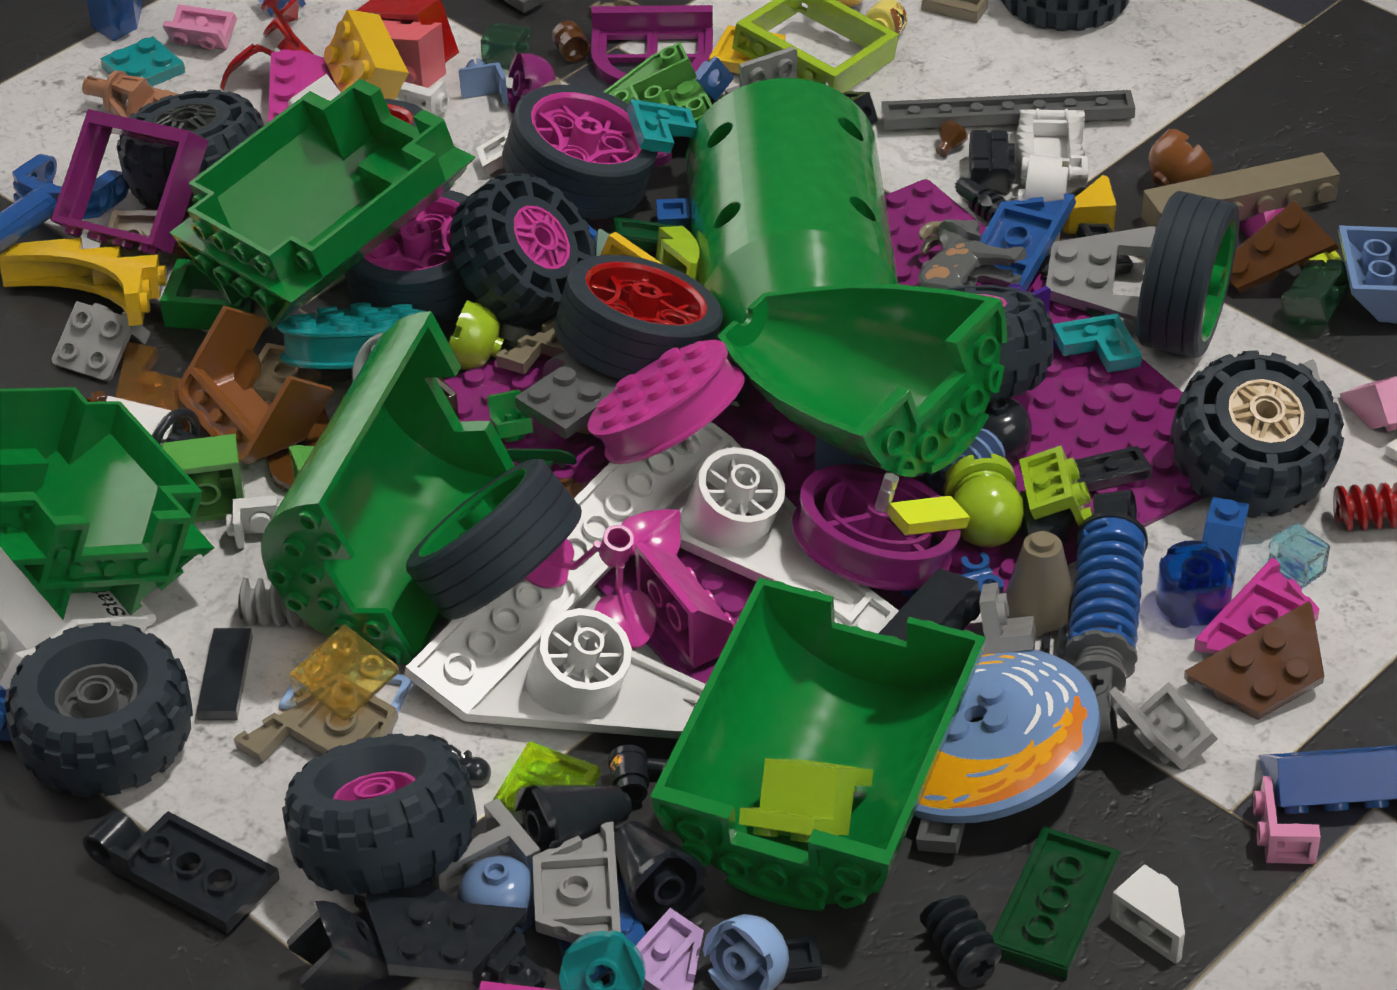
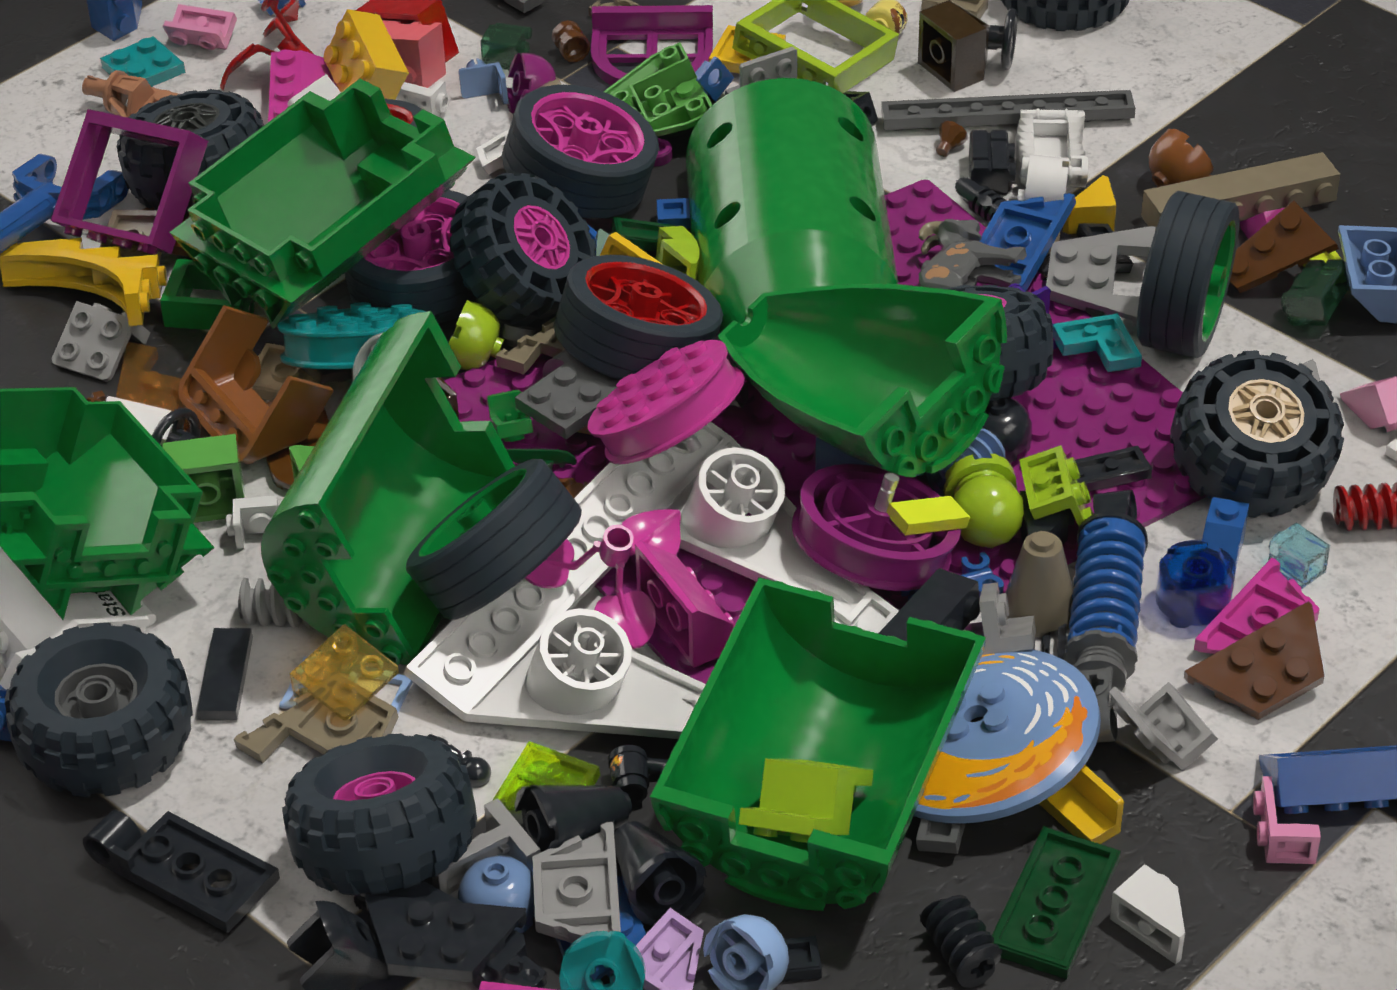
teal plate [627,99,697,153] -> none
none -> dark brown piece [918,0,1018,92]
none -> yellow panel [1038,765,1124,844]

